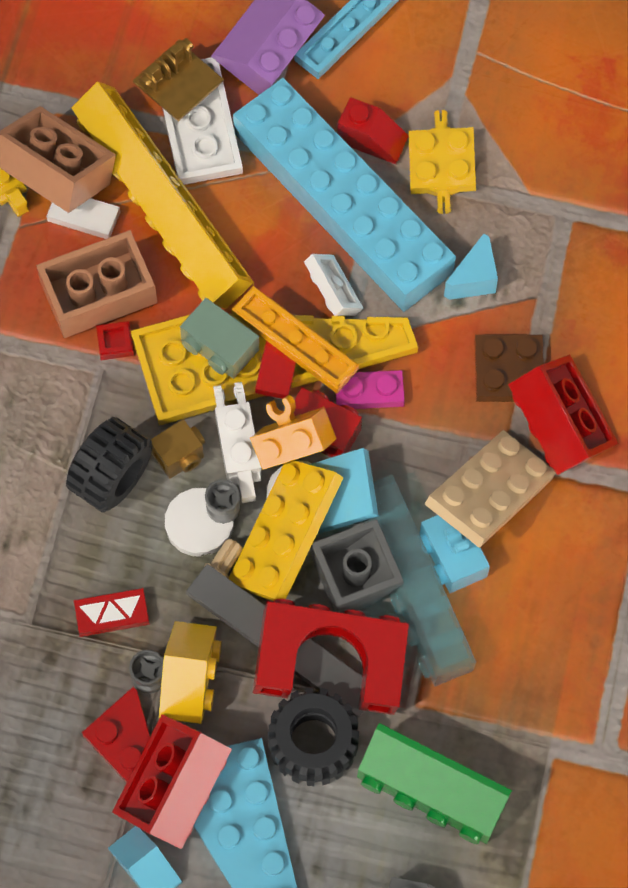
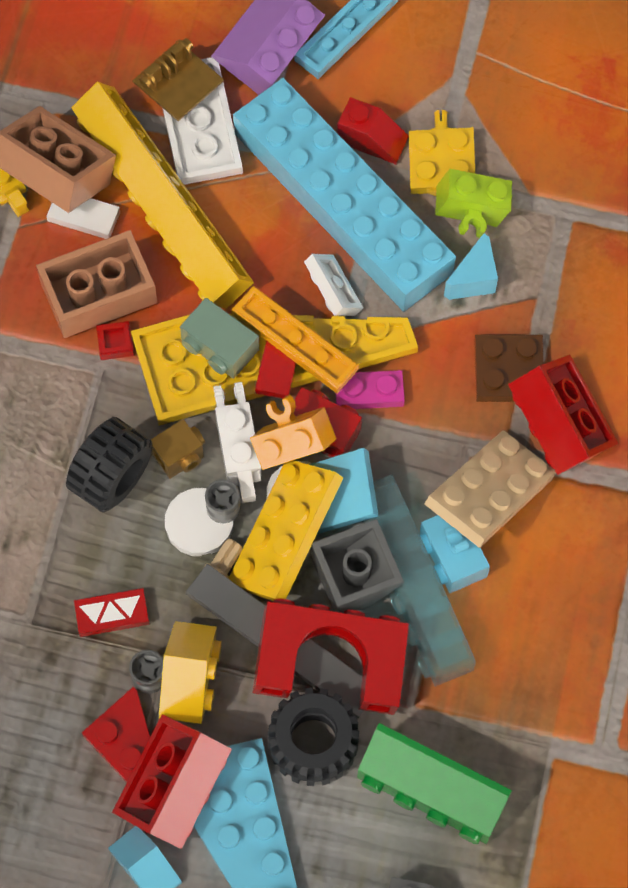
none -> lime brick [435,169,512,238]

